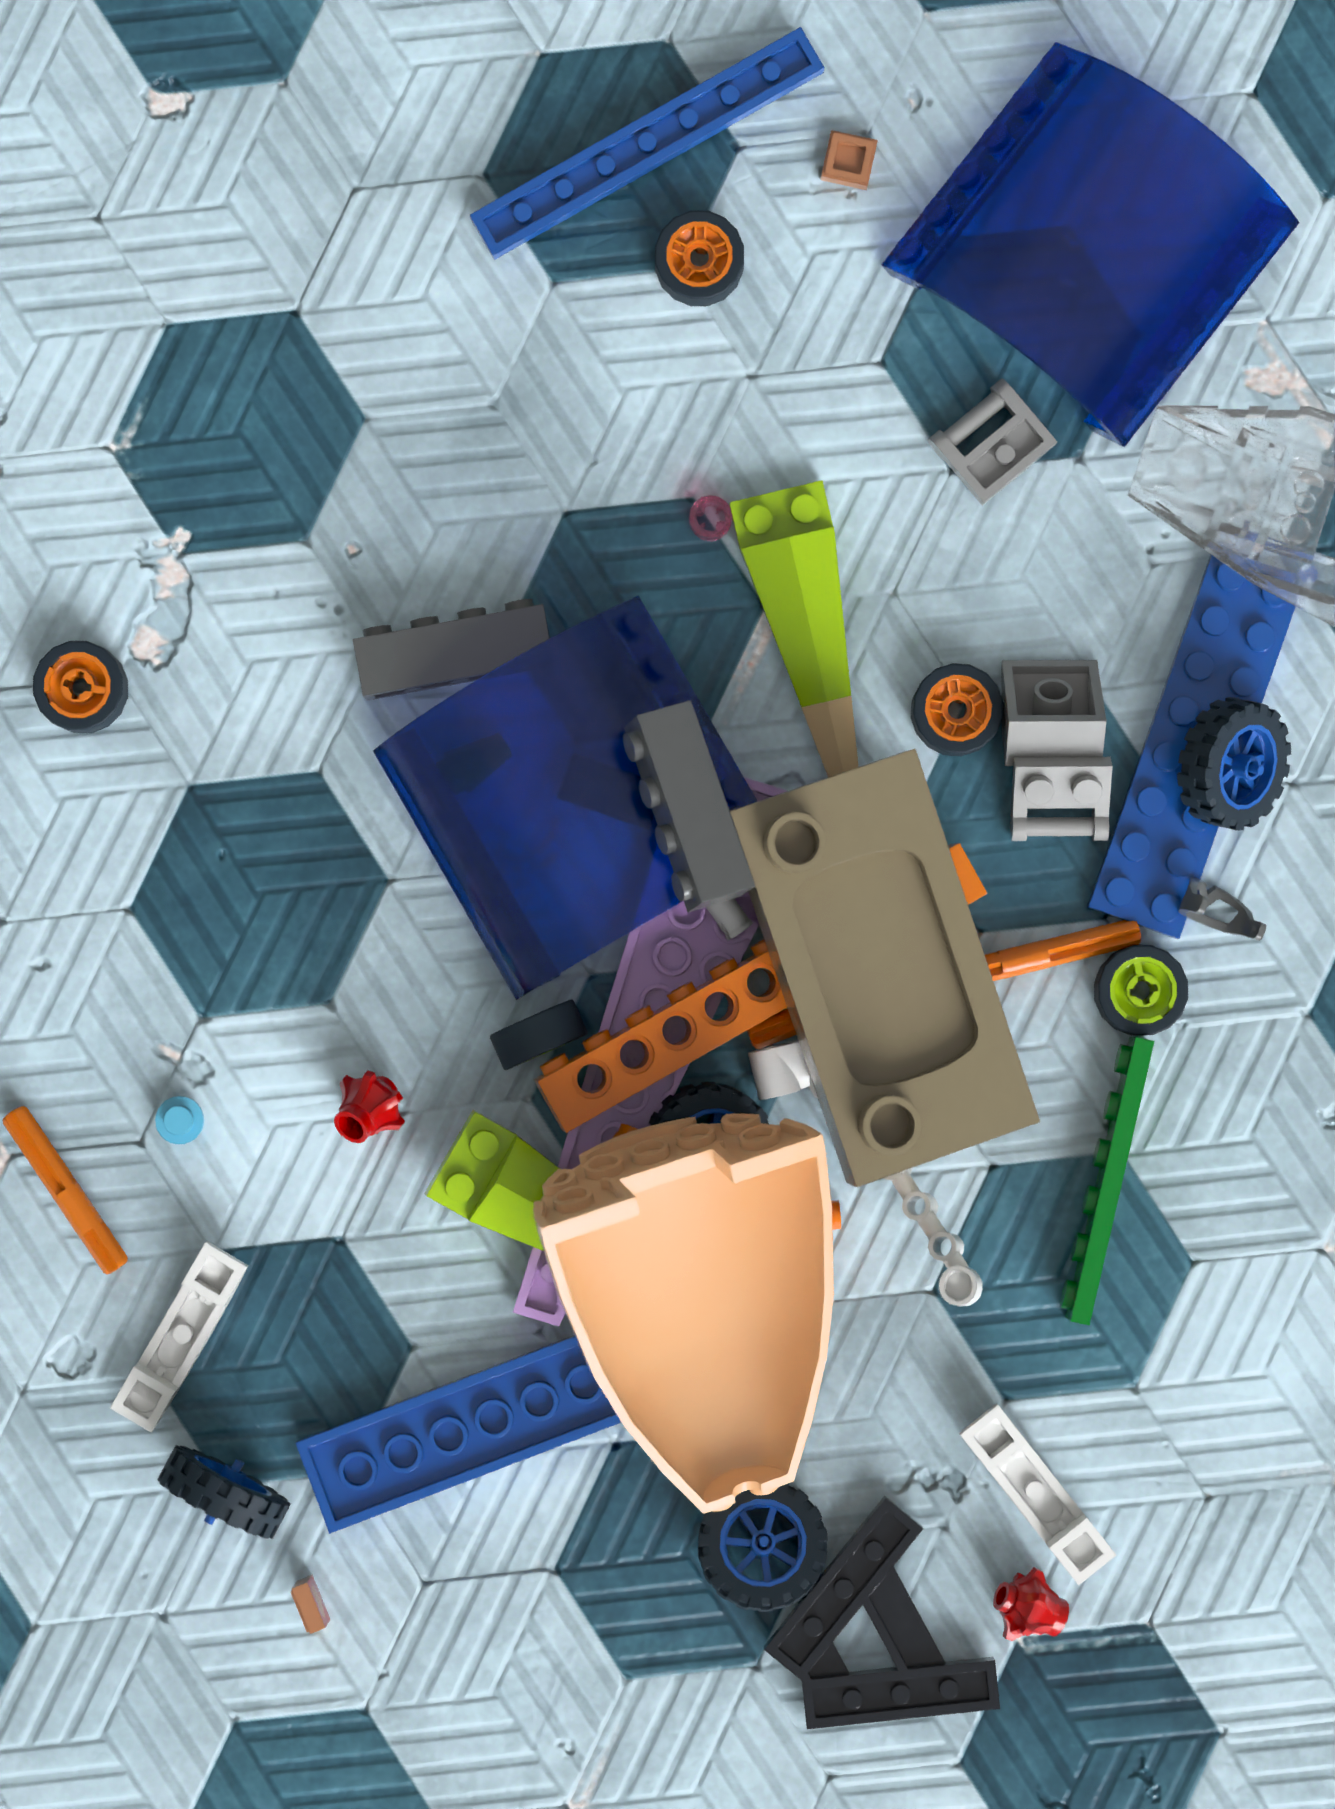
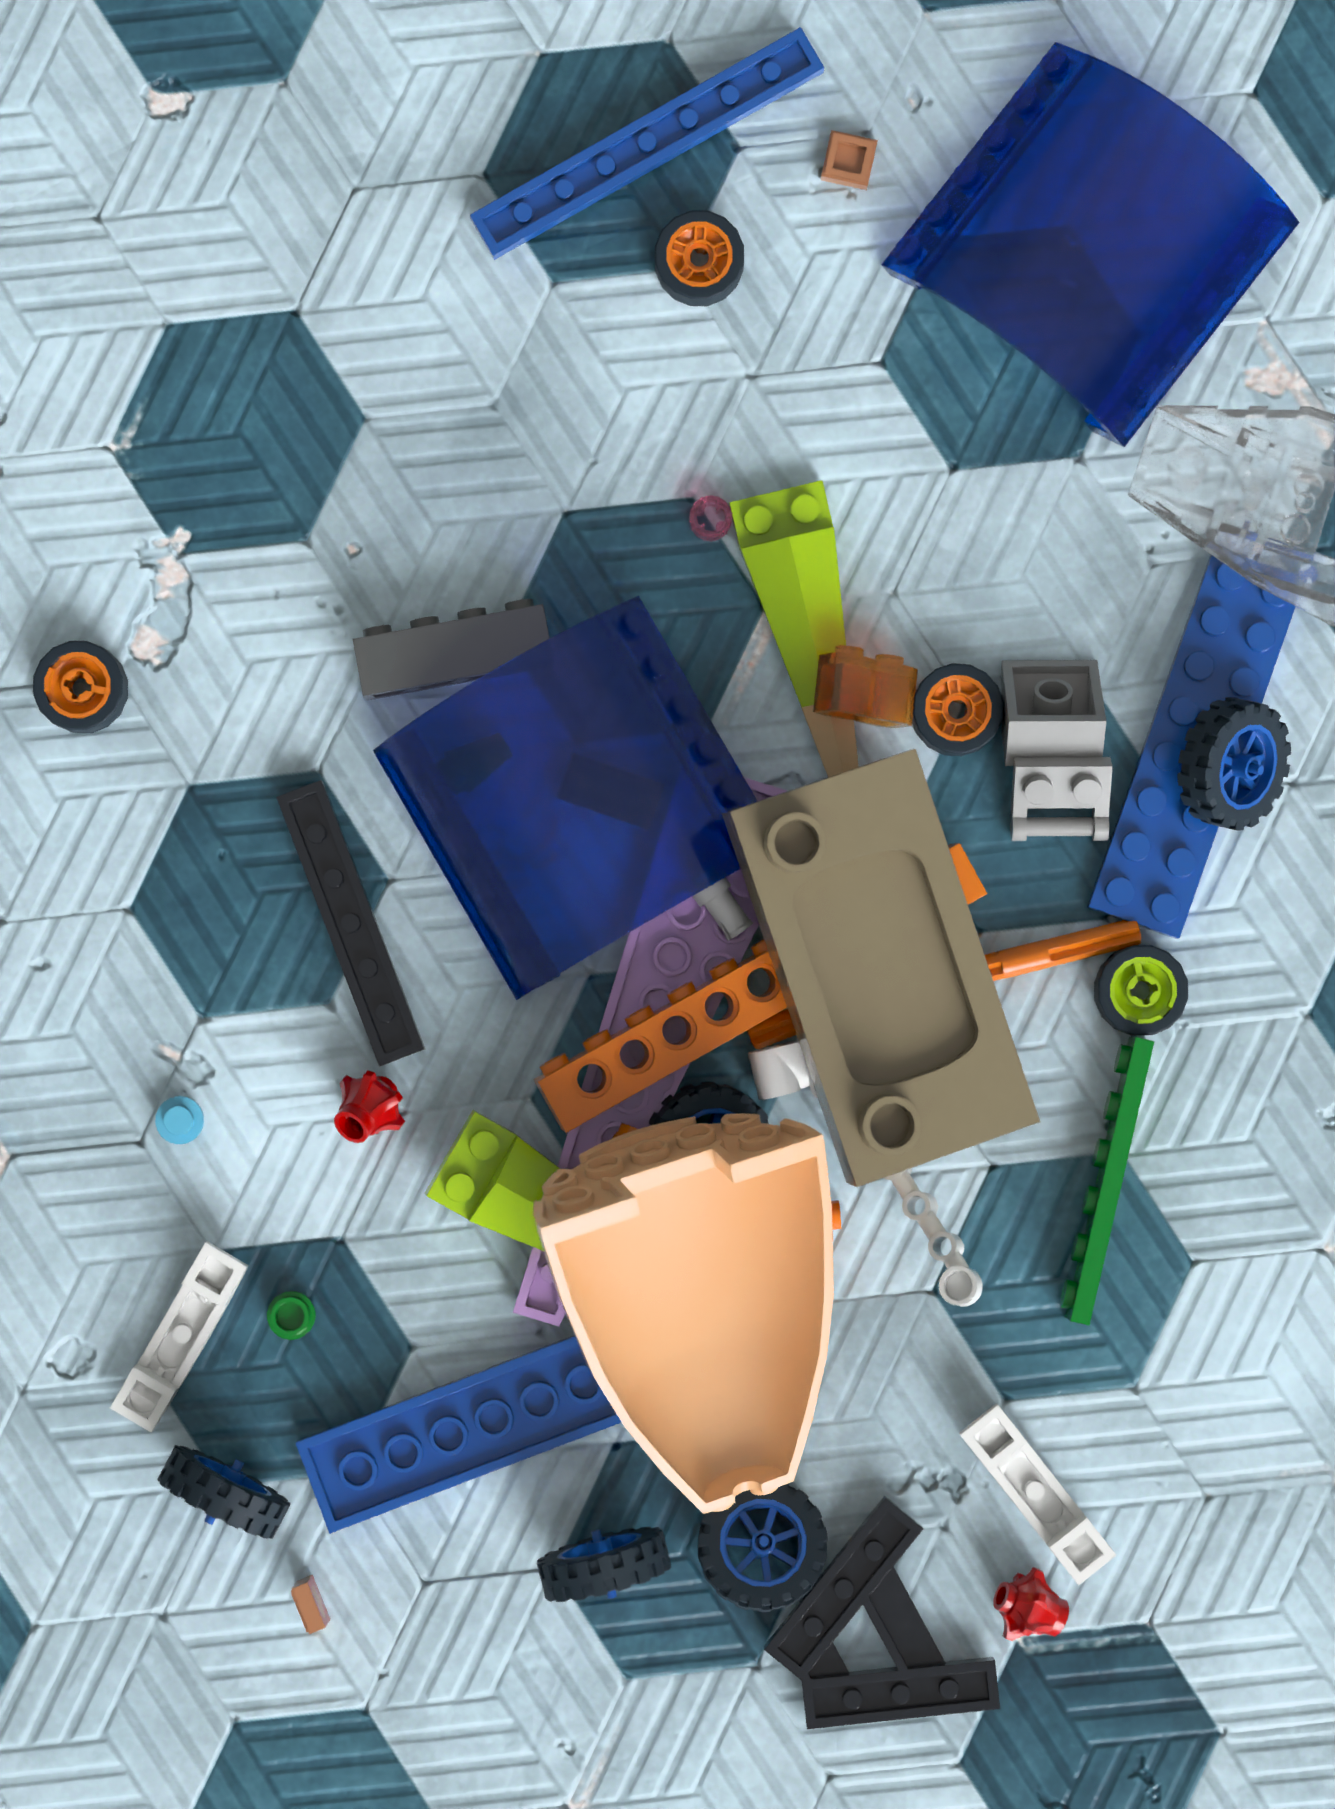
orange axle [2,1106,128,1274] -> none
black wheel [490,999,588,1070] -> none
dark grey brick [623,700,756,913] -> none
light grey plate [928,379,1057,506] -> none
dark grey helmet [1178,877,1267,941] -> none
none -> green plate [267,1291,316,1340]
none -> black plate [276,780,425,1067]
none -> black wheel [537,1527,671,1602]
none -> clear orange brick [813,645,918,728]

